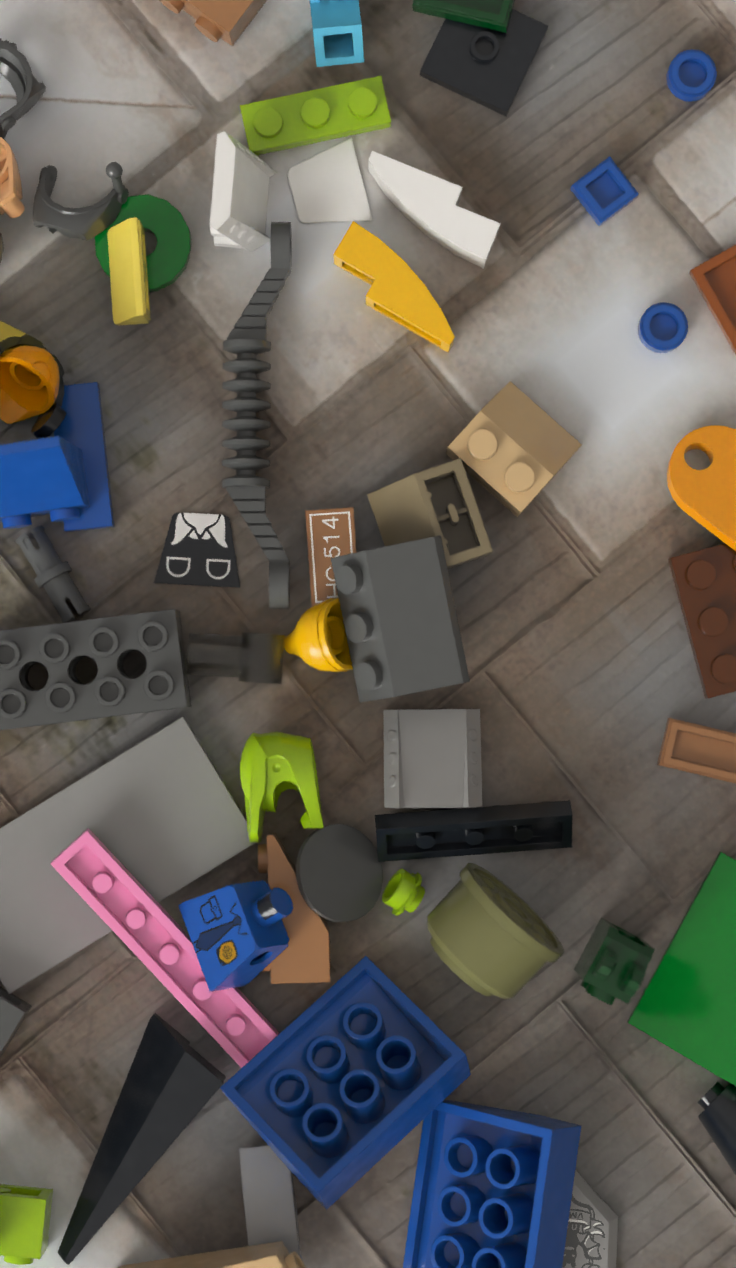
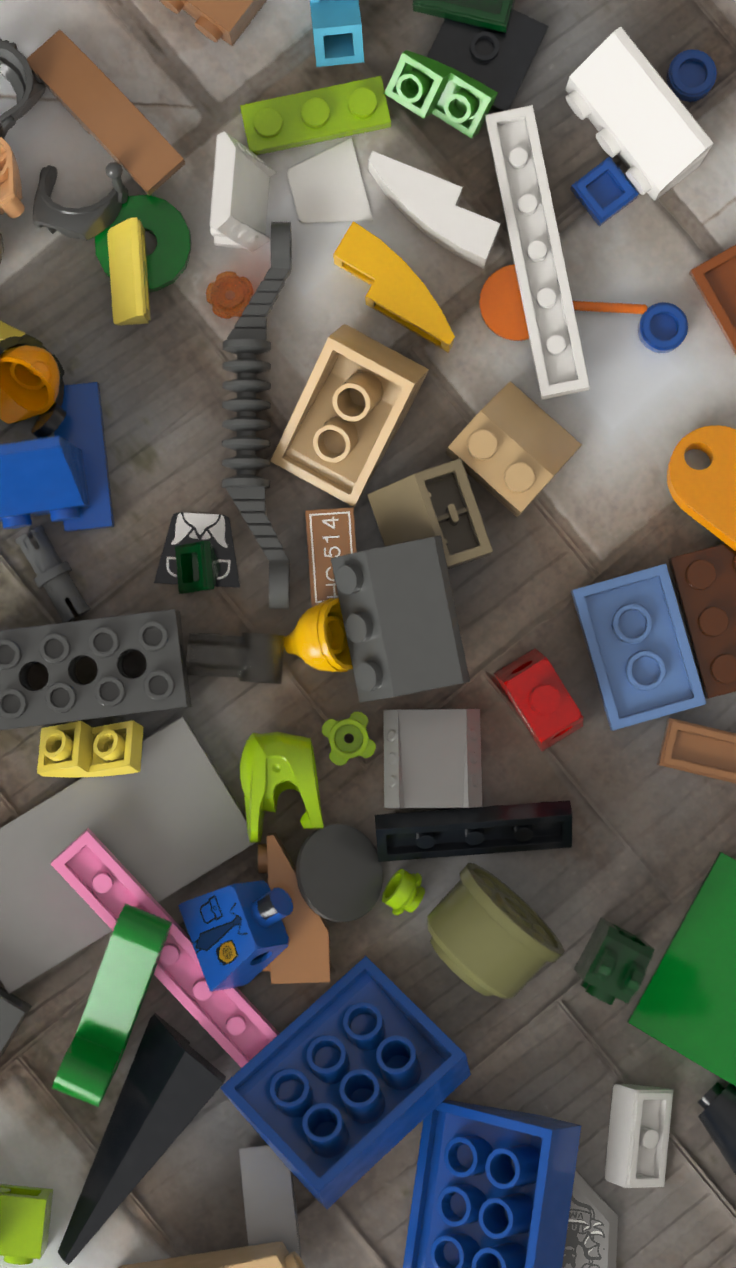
none -> medium nougat slope [27,30,185,196]
none -> light yellow slope [37,720,144,778]
none -> green beam [52,904,172,1107]
none -> dark green slope [175,541,221,594]
none -> clear orange plate [206,271,254,319]
none -> tan slope [270,324,429,507]
none -> lime plate [322,712,376,766]
none -> bright green slope [384,50,498,139]
none -> orange piece [479,264,648,341]
none -> white plate [485,105,590,400]
none -> red torso [494,648,583,752]
none -> white slope [565,26,713,202]
none -> medium blue plate [571,564,706,731]
none -> white slope [605,1084,674,1188]

